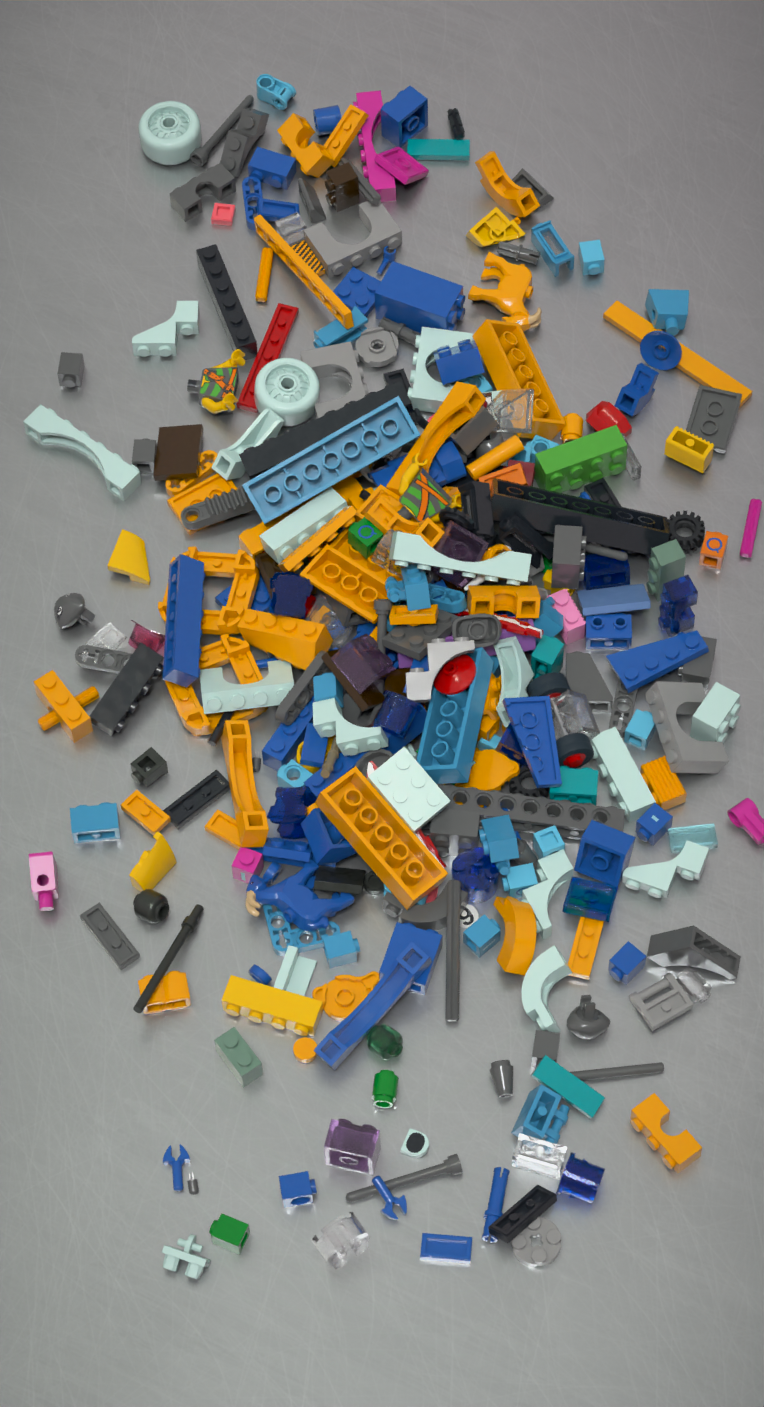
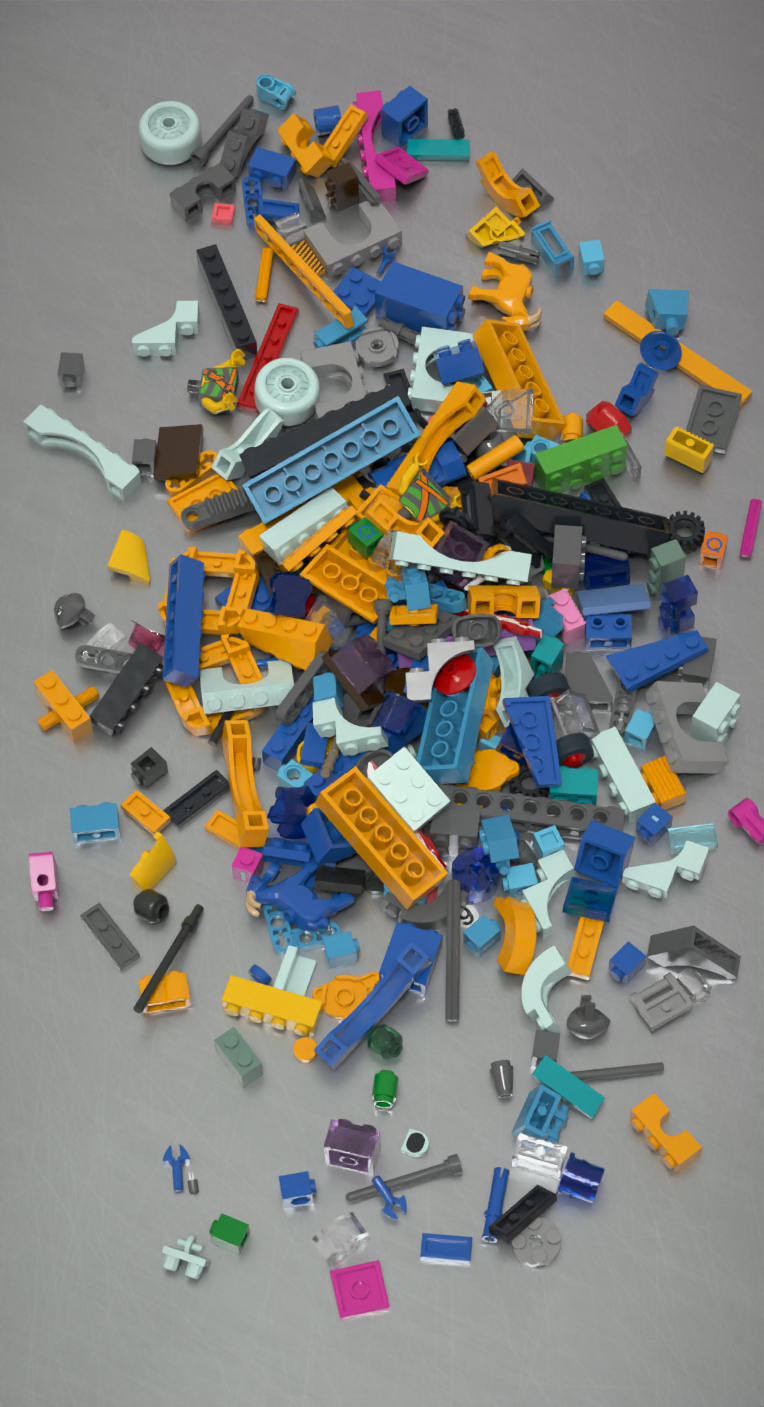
none -> dark pink tile [330,1260,390,1321]

